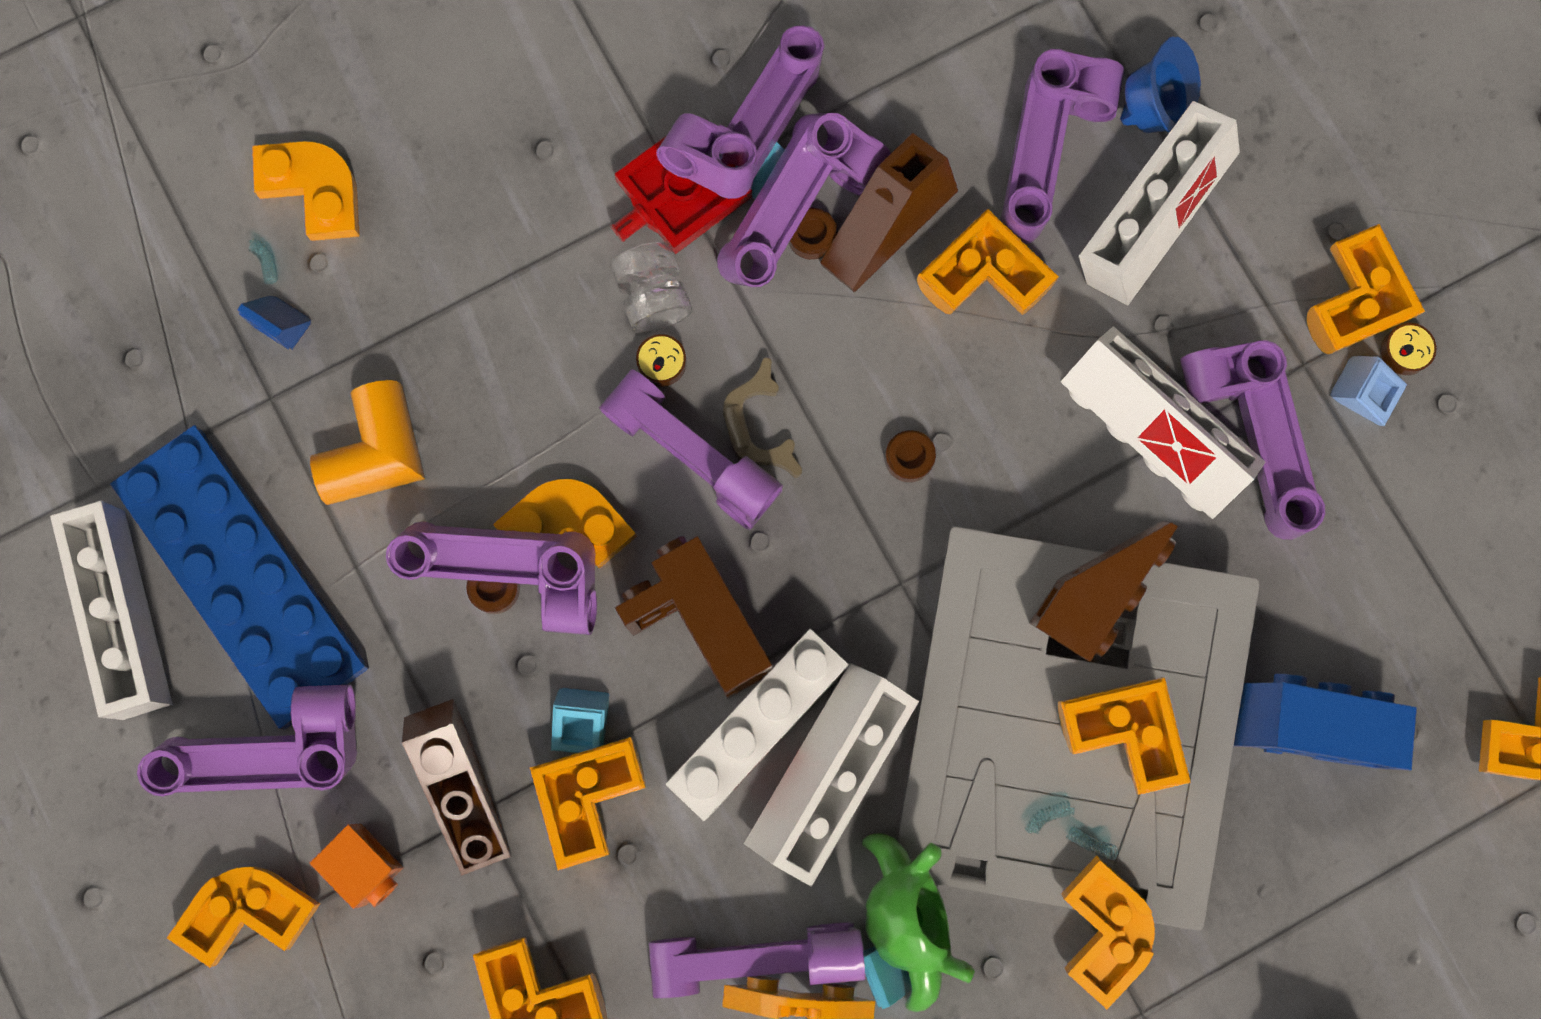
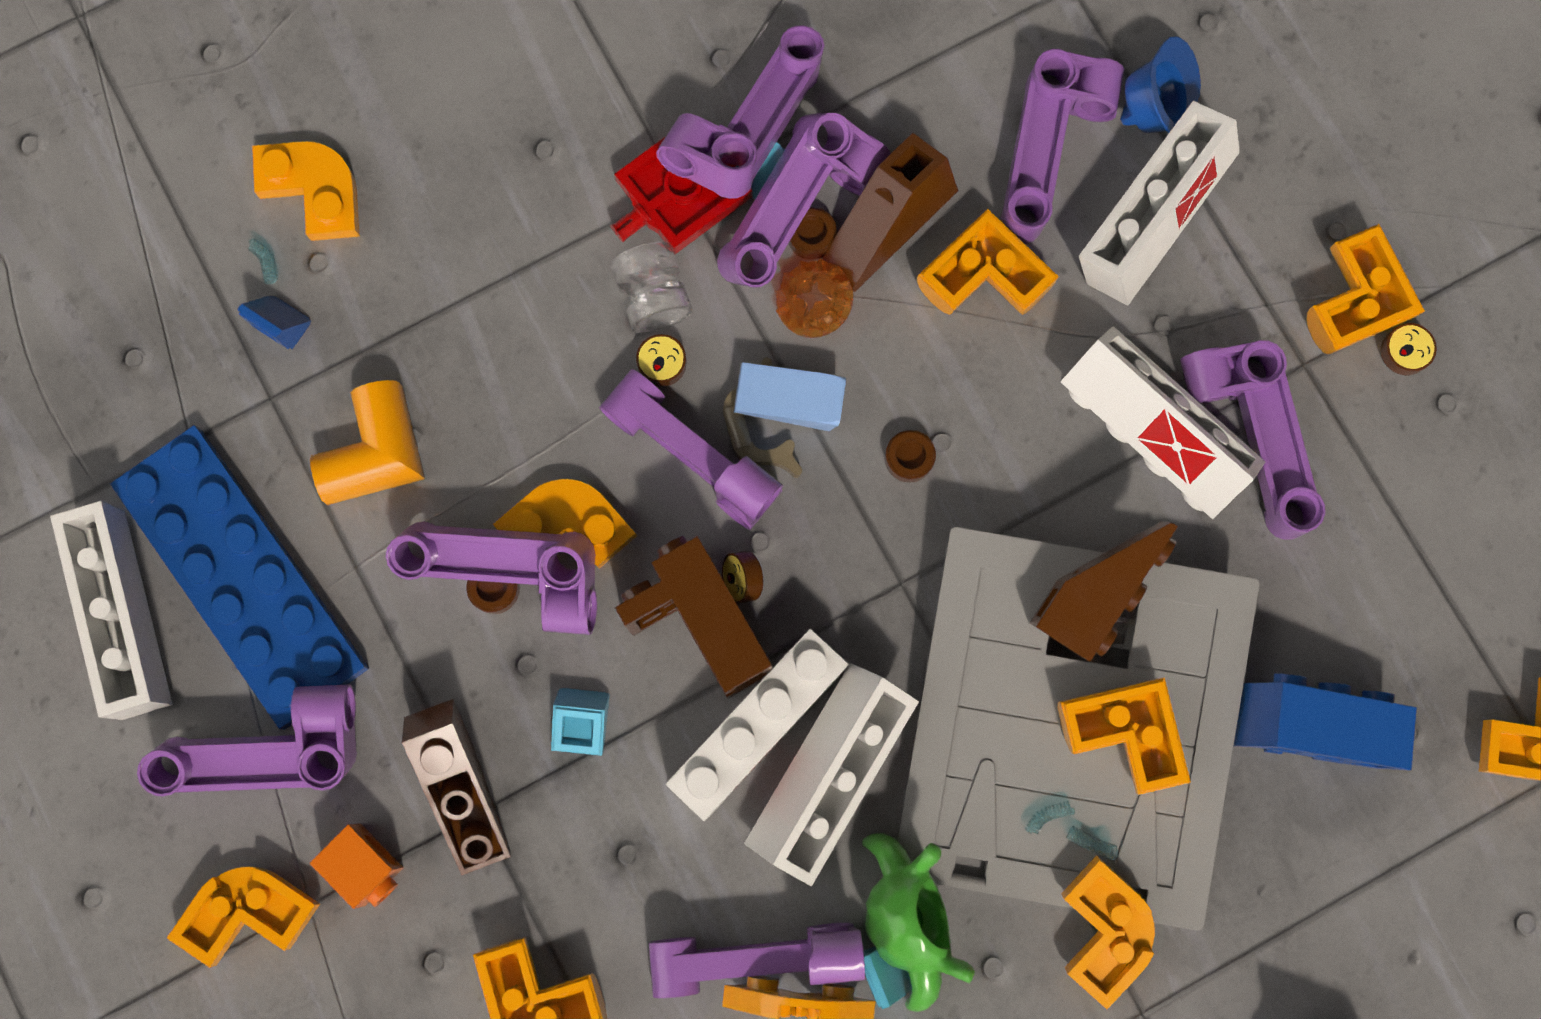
light orange brick [530,737,646,870] -> none
light blue slope [1330,356,1407,426] -> none
none -> tile [722,551,764,604]
none -> light blue slope [734,362,846,431]
none -> clear orange gear [775,258,854,338]

